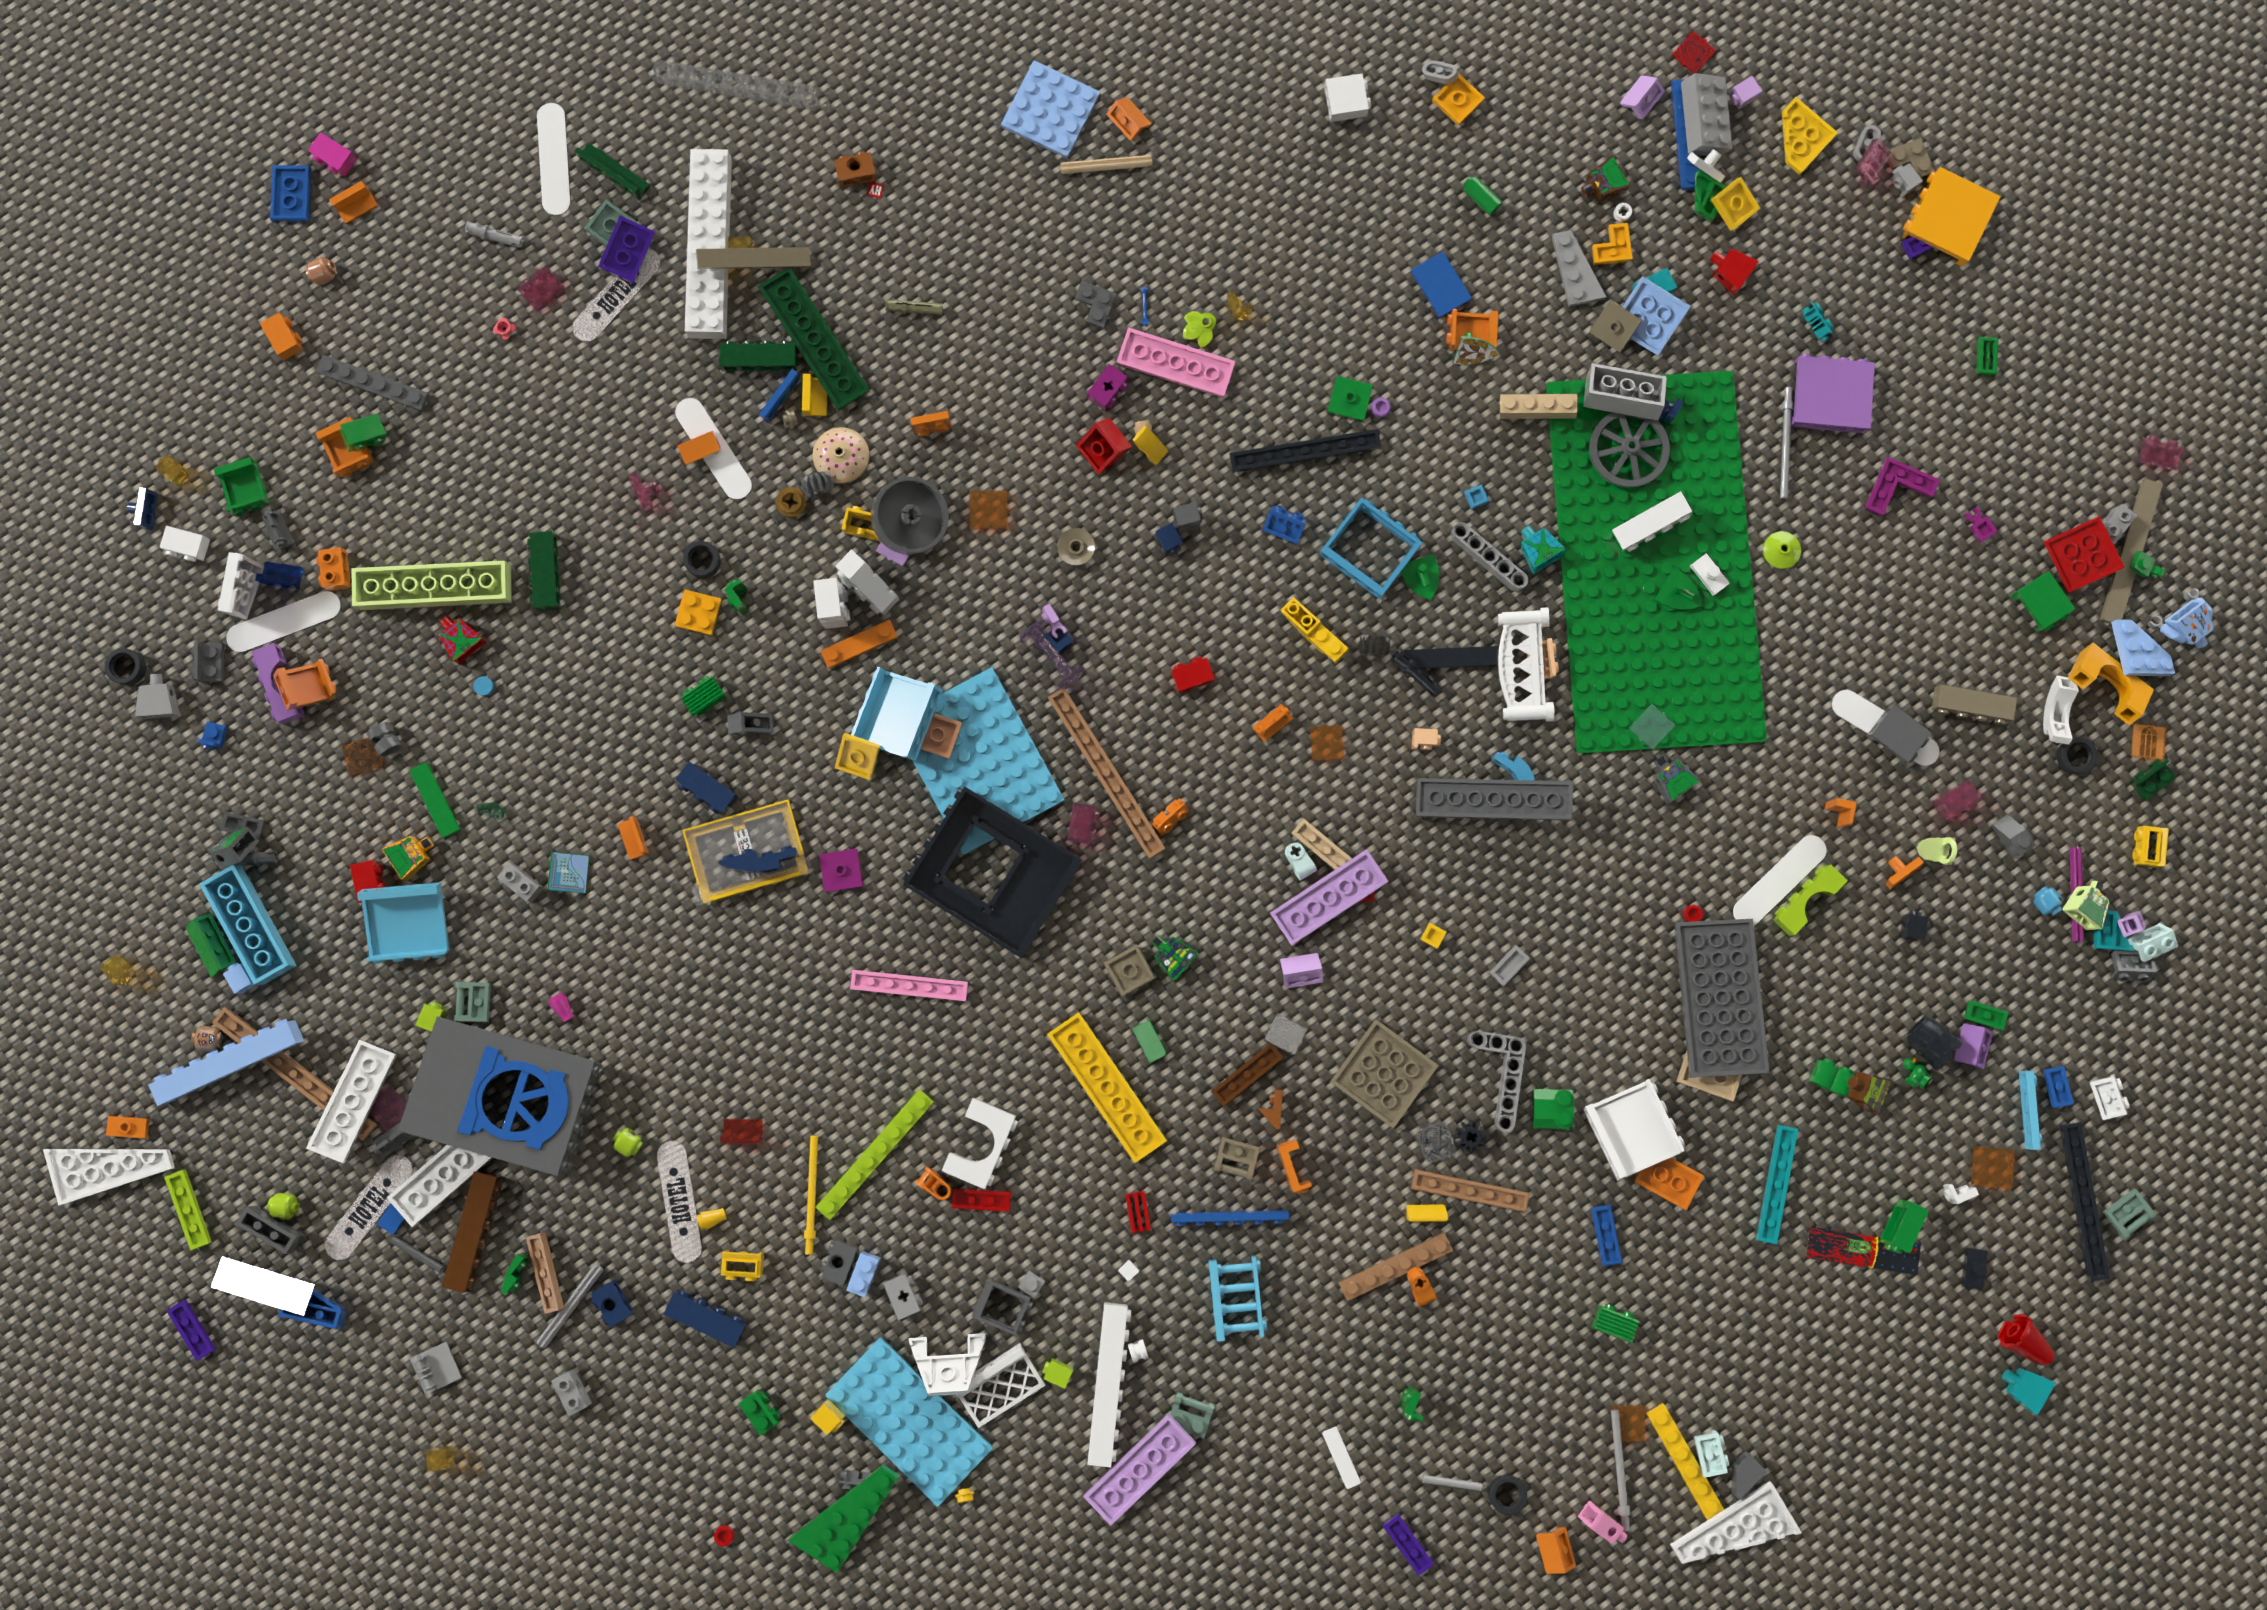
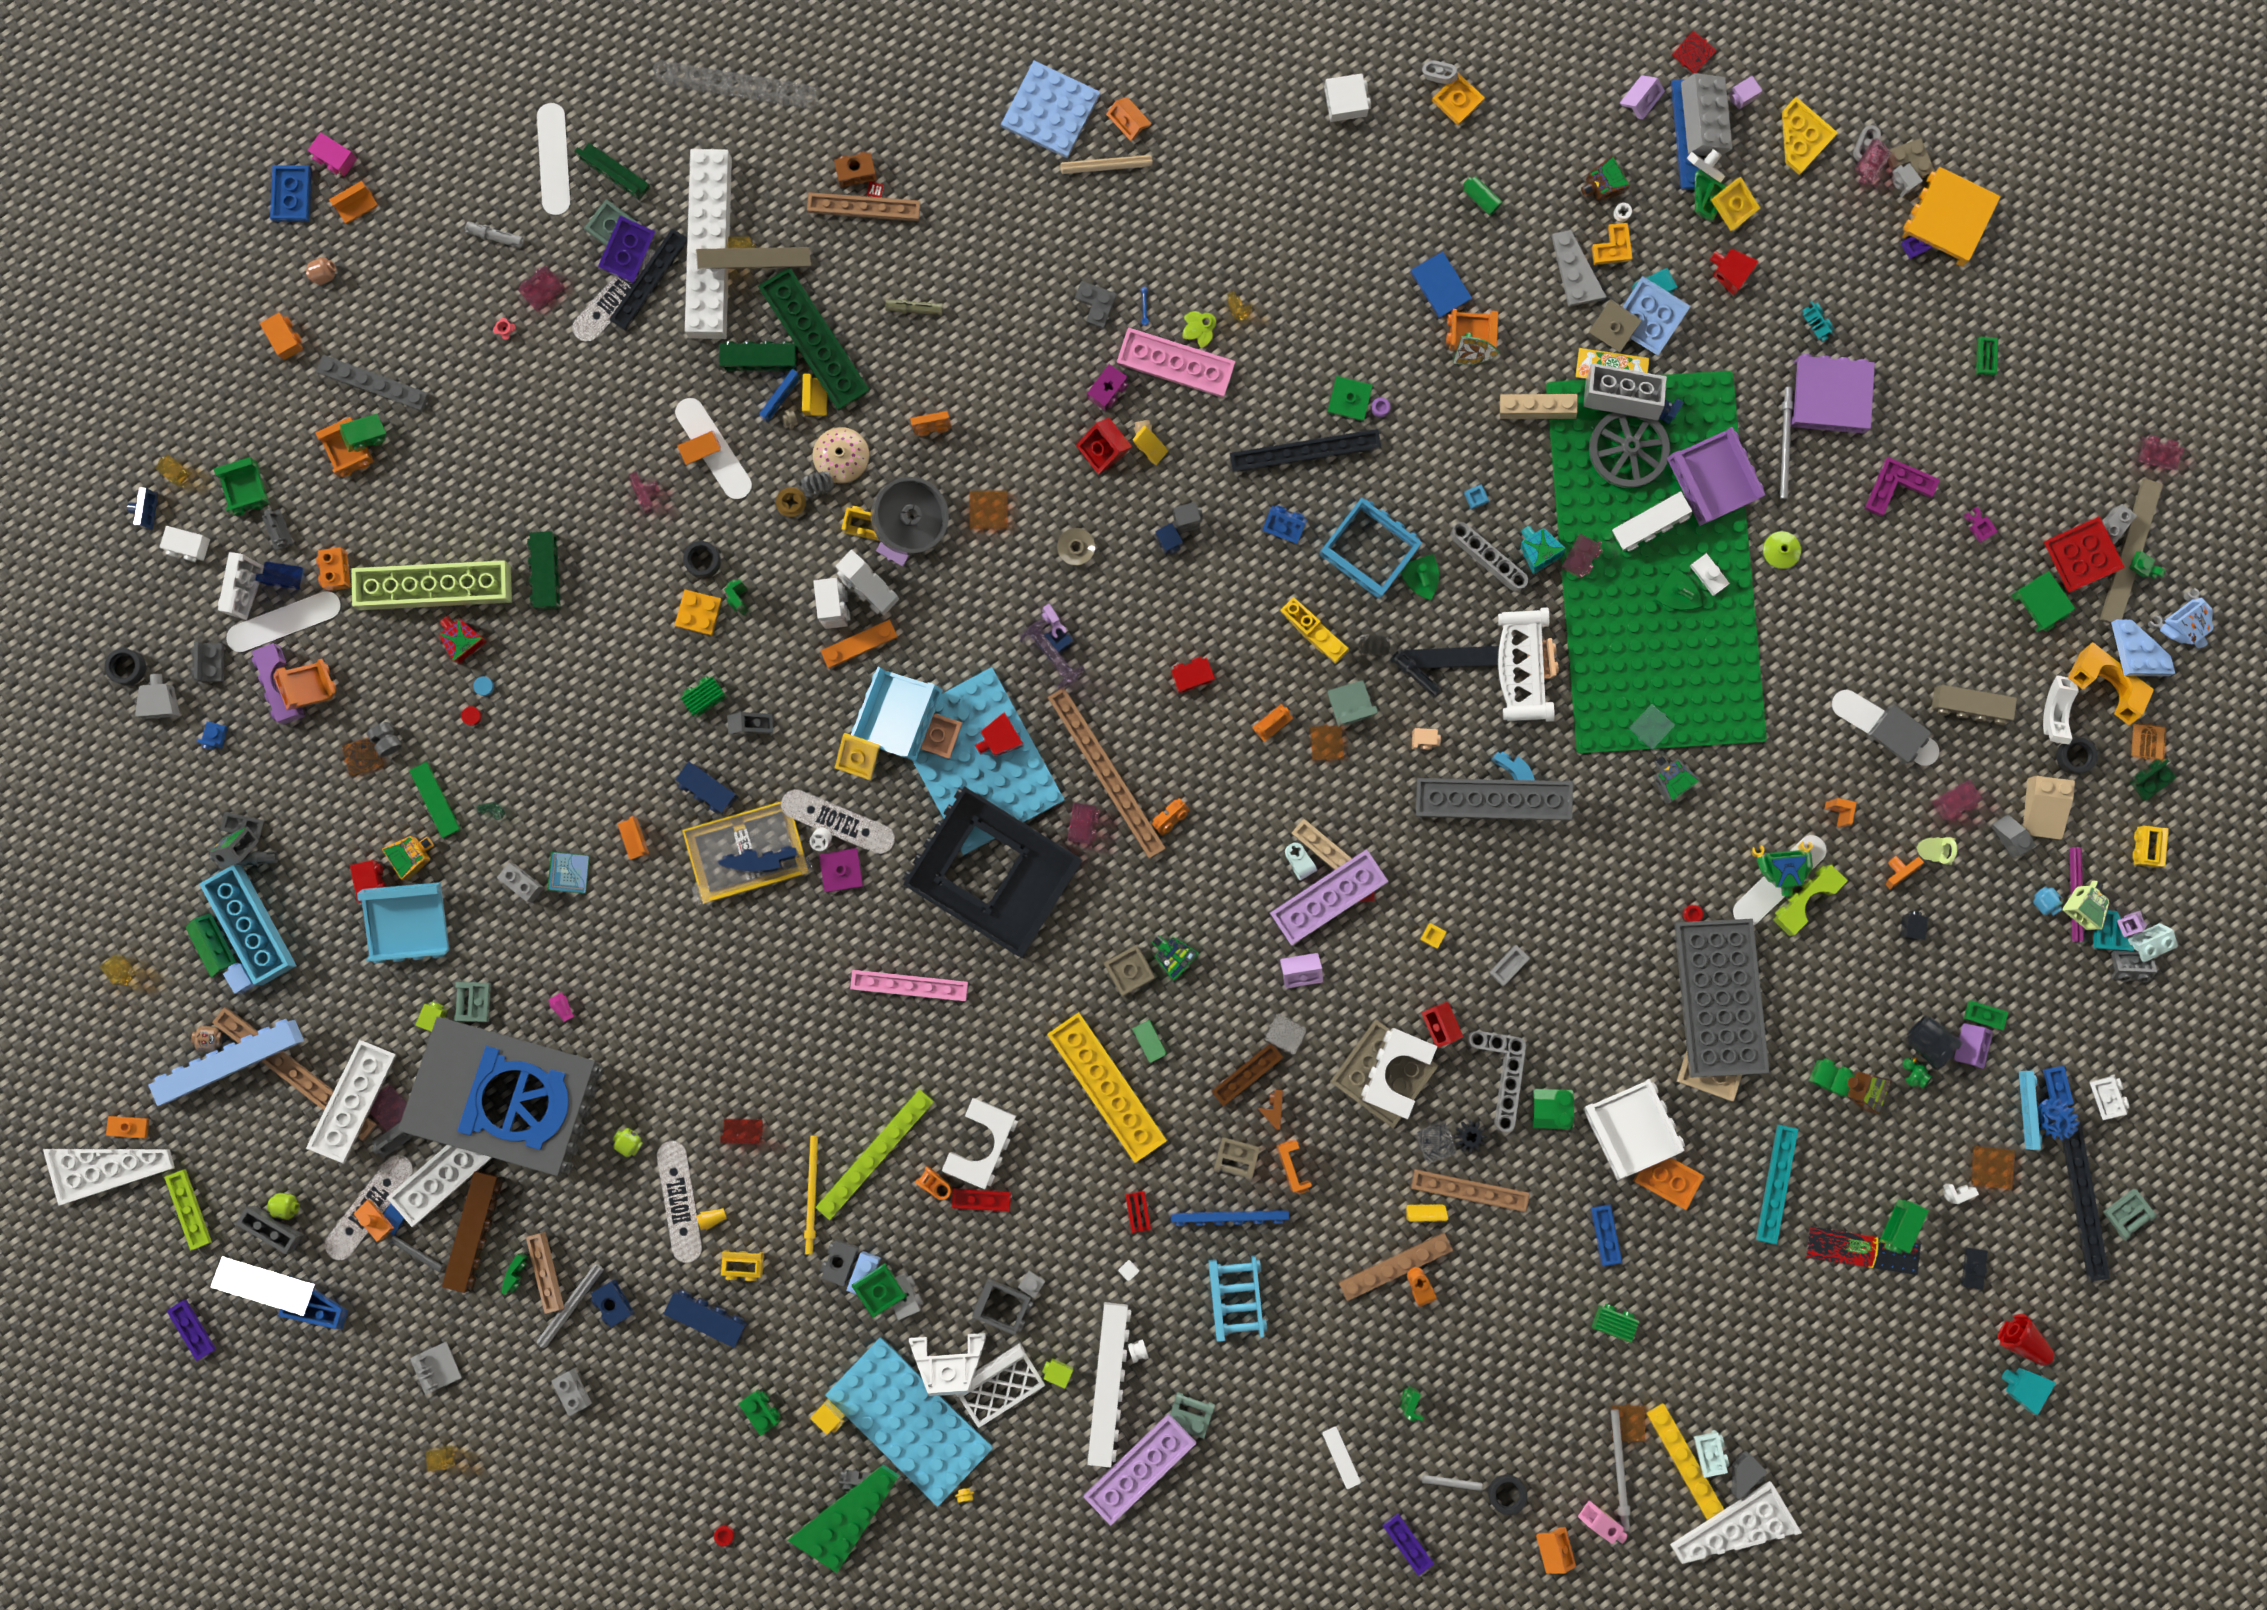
none -> orange tile [354,1200,394,1242]
none -> red tile [461,706,482,726]
none -> black tile [609,228,688,332]
none -> sticker [781,790,895,854]
none -> medium nougat plate [807,192,921,221]
none -> white wheel [809,828,832,851]
none -> green plate [852,1263,906,1318]
none -> red torso [975,712,1024,757]
none -> sand green bracket [1327,680,1378,727]
none -> white arch [1361,1028,1437,1119]
none -> red brick [1421,1001,1463,1048]
none -> clear pink bracket [1561,534,1602,578]
none -> sticker [1576,348,1649,378]
none -> medium lavender panel [1667,427,1765,526]
none -> green torso [1751,841,1813,897]
none -> tan slope [2023,776,2075,840]
none -> blue gear [2037,1098,2080,1140]

